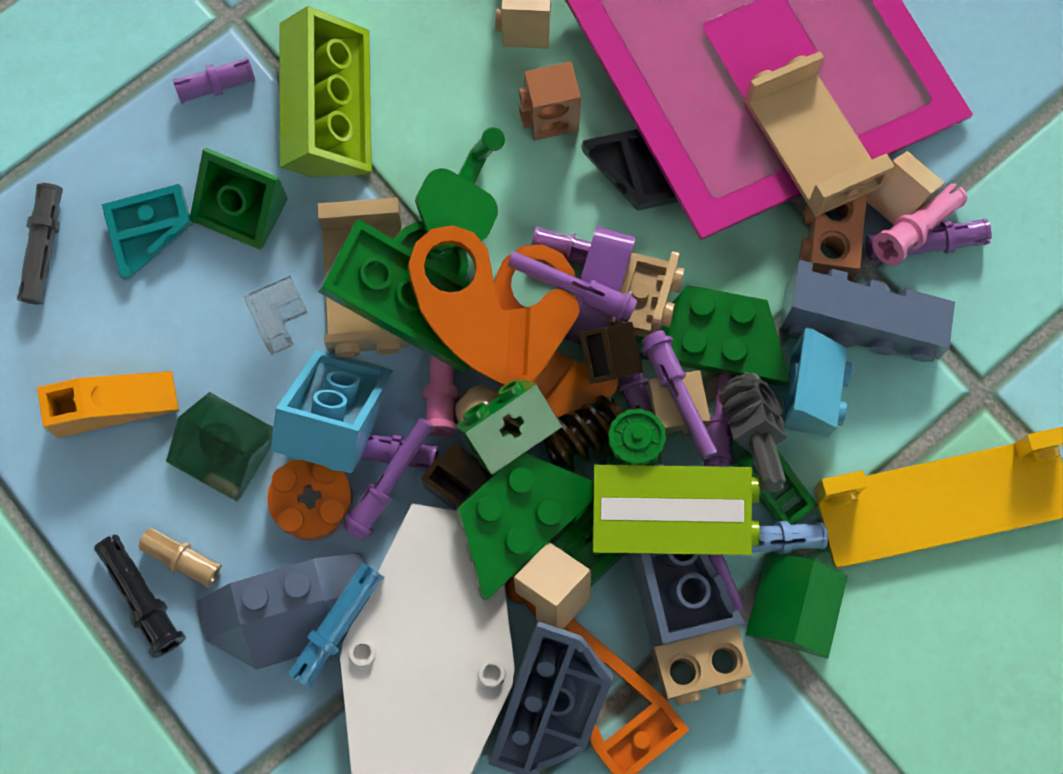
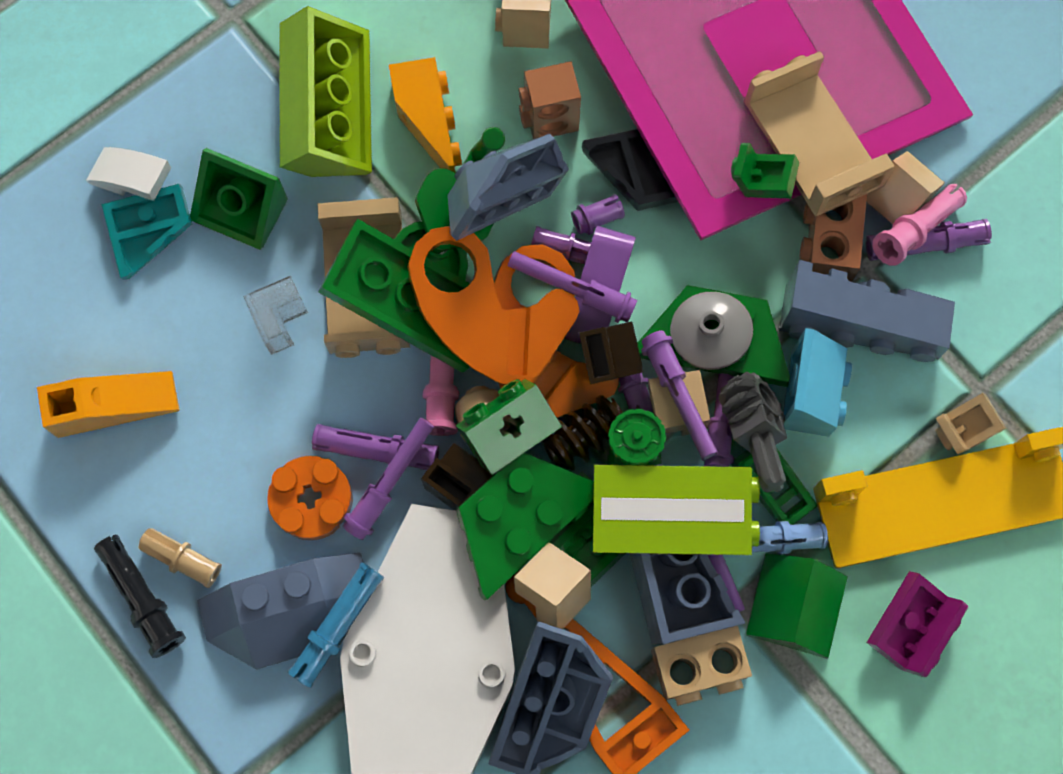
dark grey pin [17,183,63,305] -> none
clear green slope [166,392,273,502] -> none
medium lavender pin [172,57,256,104] -> none
medium azure slope [270,350,393,473] -> none
tan bracket [611,251,685,337] -> none
none -> white slope [86,147,171,201]
none -> light orange slope [389,57,462,173]
none -> sand blue wedge [448,134,569,241]
none -> medium lavender pin [571,194,625,235]
none -> light grey dish [670,292,753,370]
none -> green bracket [731,143,800,198]
none -> magenta bracket [866,571,968,677]
none -> tan bracket [935,393,1007,454]

